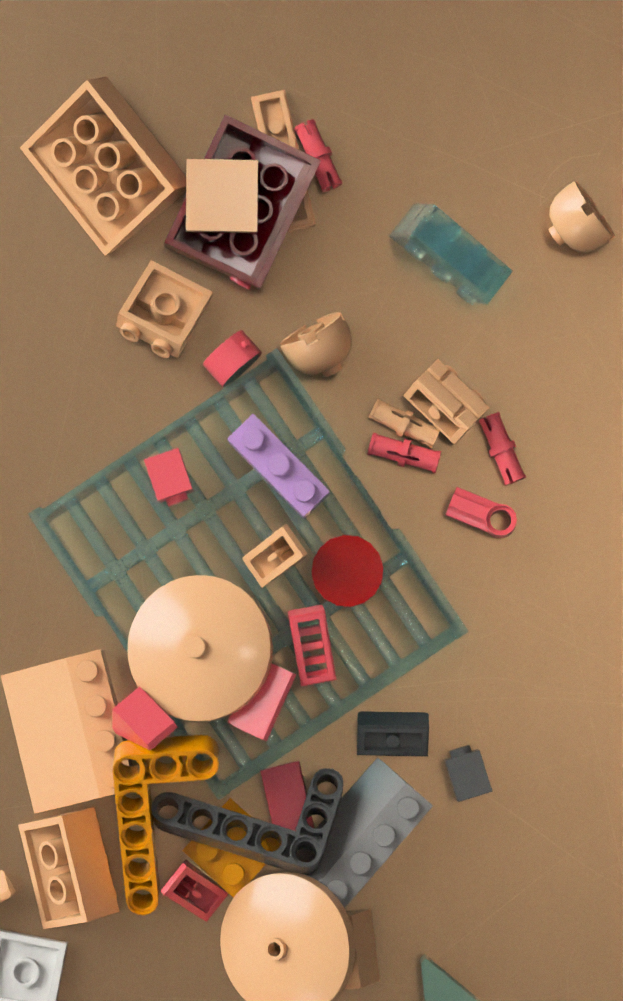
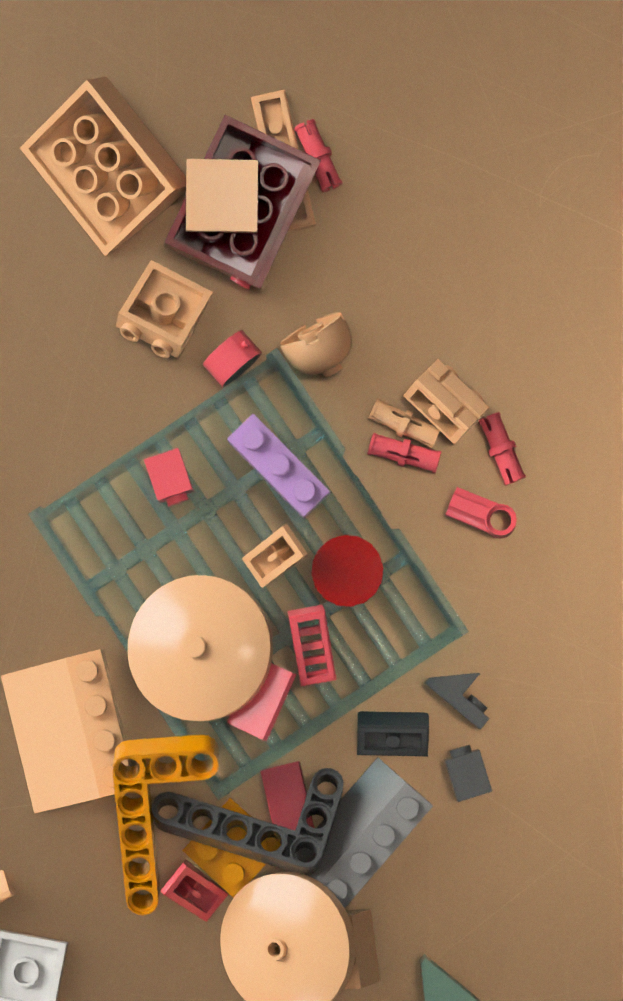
light nougat slope [18,807,120,929] -> none
coral slope [112,686,178,750] -> none
clear light blue wedge [389,203,513,305] -> none
light nougat cylinder [548,181,615,252] -> none
none -> dark grey slope [425,673,490,729]

